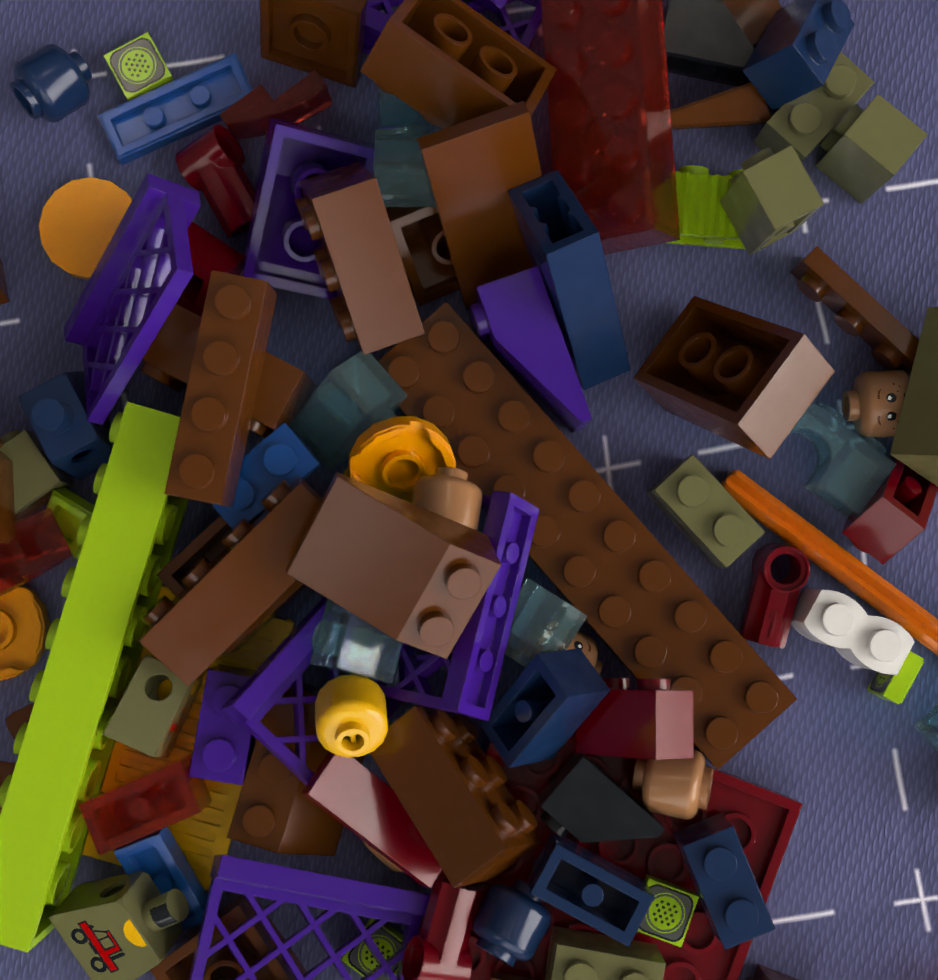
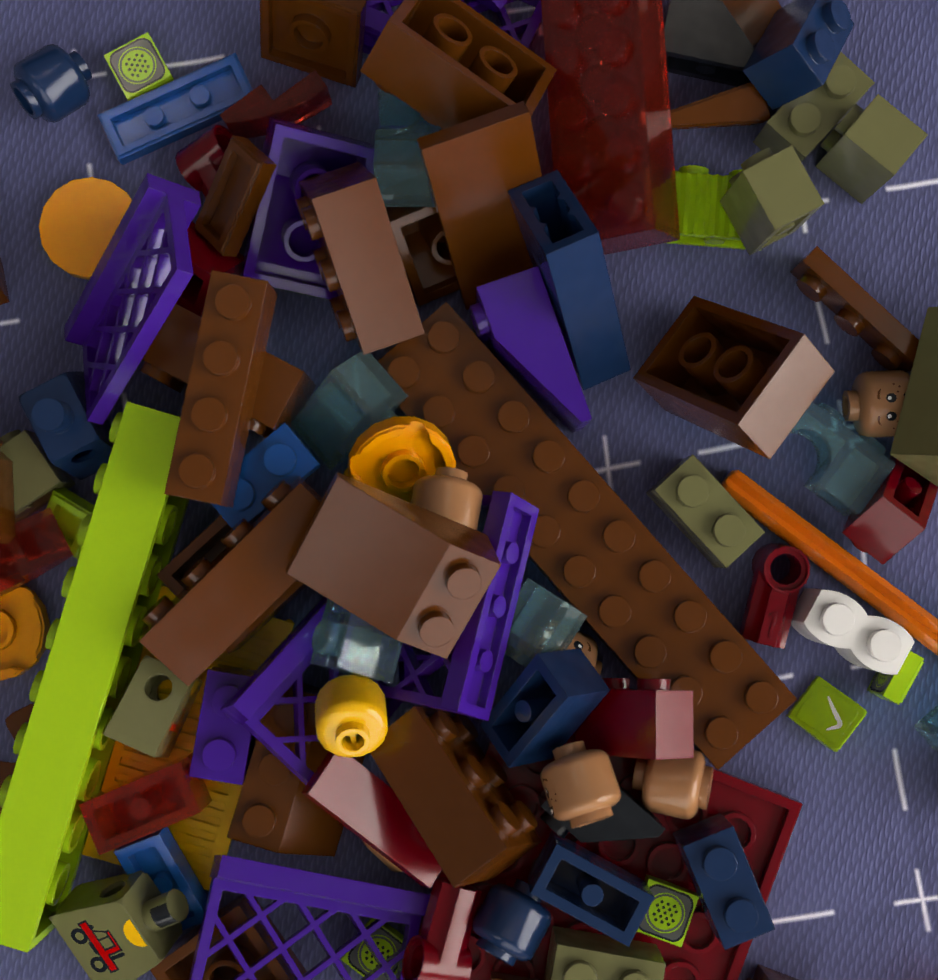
none -> reddish brown tile [194,135,277,257]
none -> medium nougat head [540,741,621,829]
none -> lime slope [786,676,867,752]

